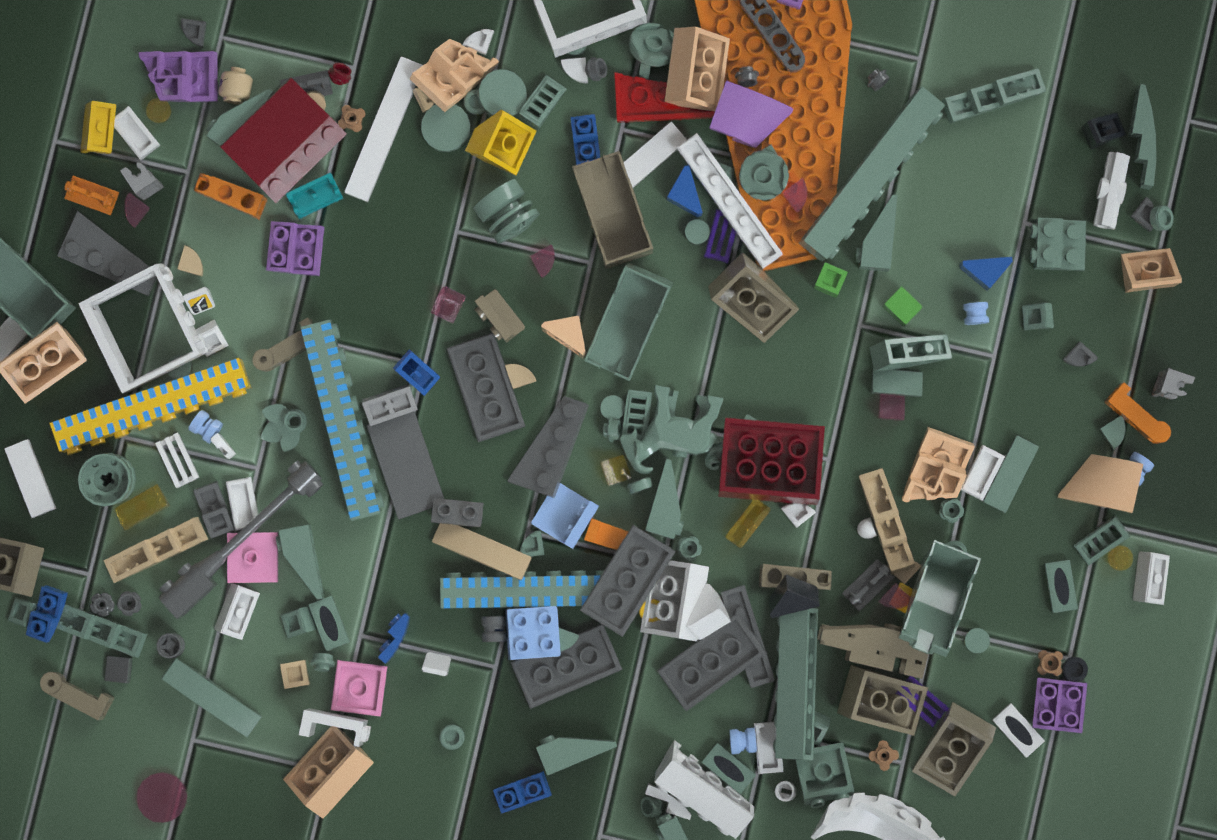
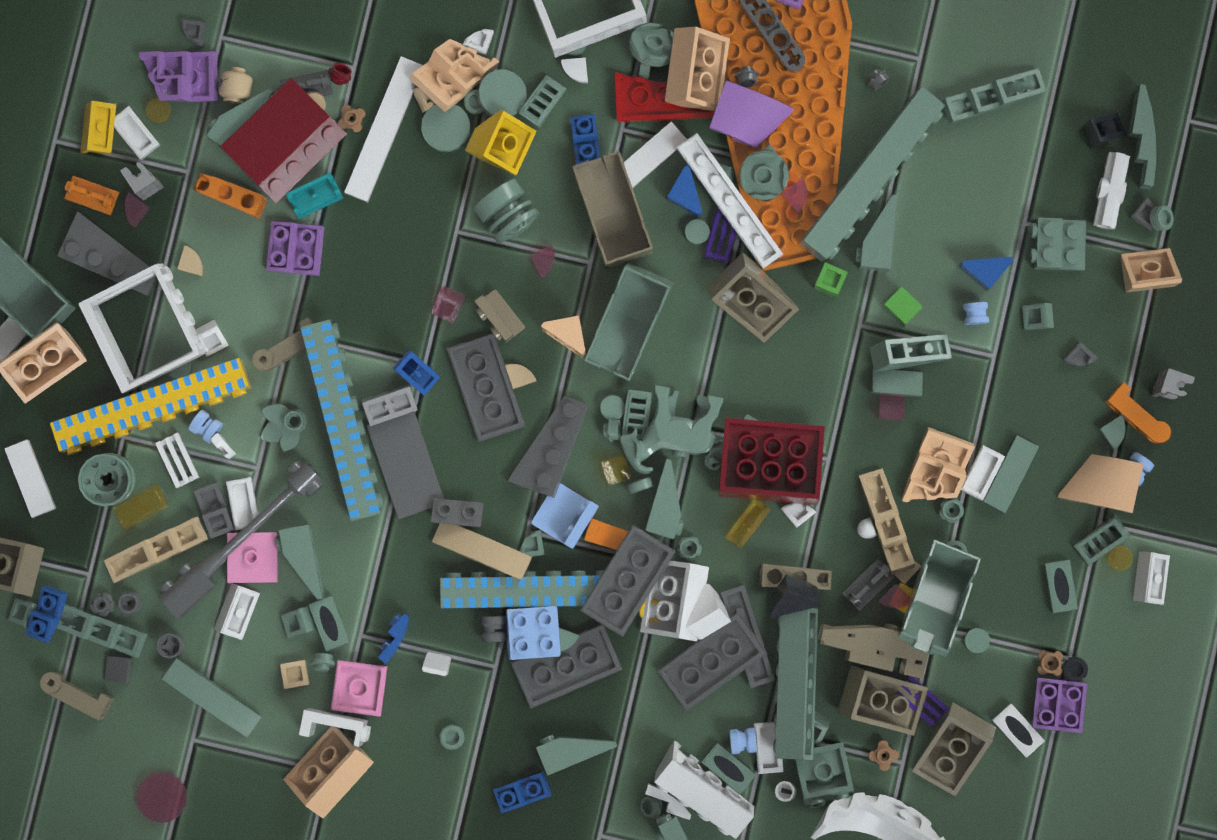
slope [183,287,215,315] -> none
dark grey plate [585,57,607,81] -> none

